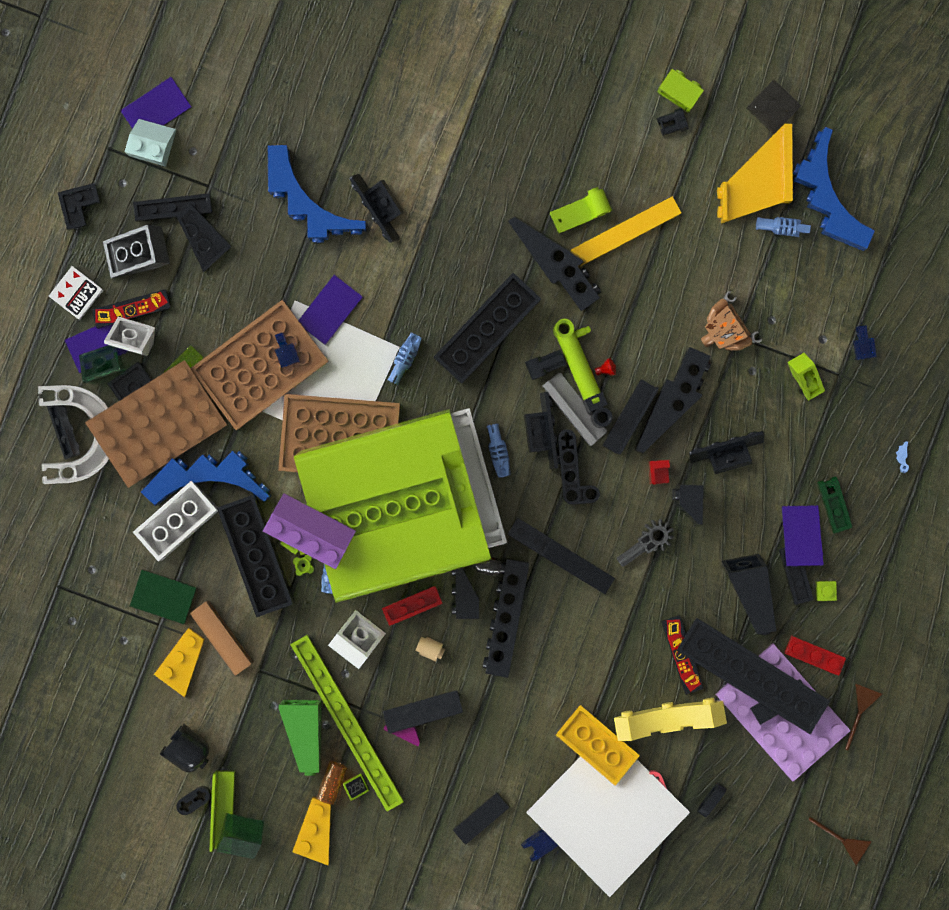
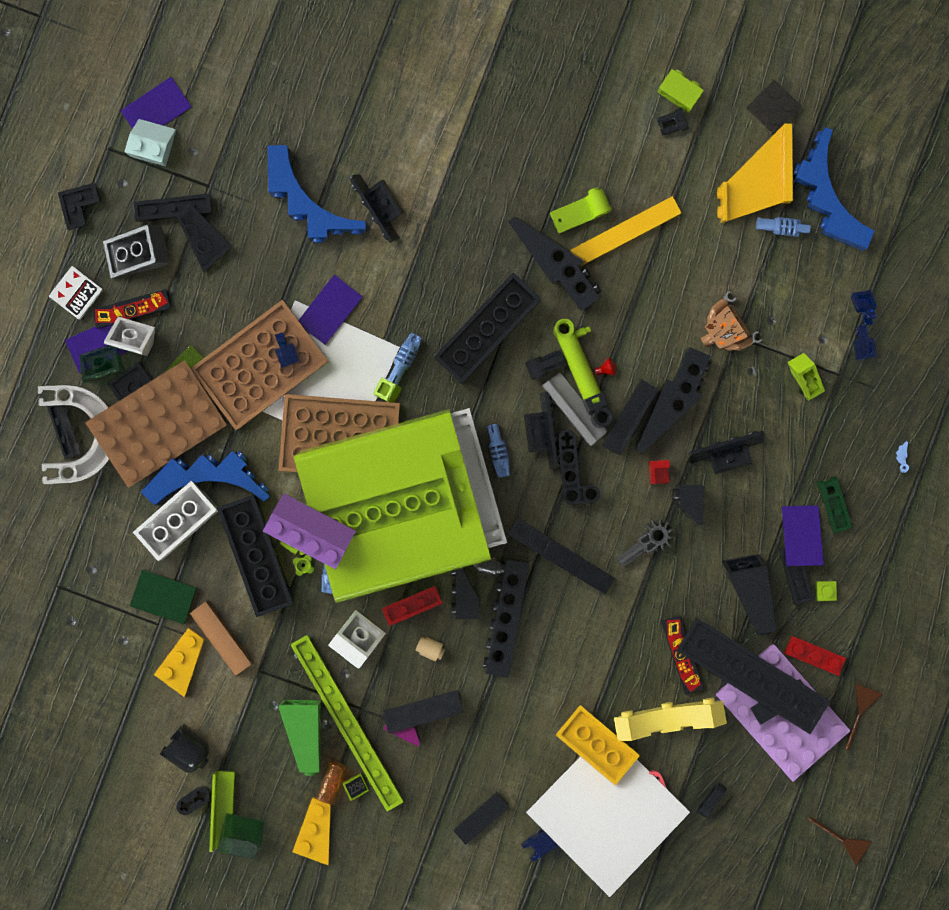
none -> lime slope [373,377,402,403]
none -> clear blue plate [851,290,877,325]

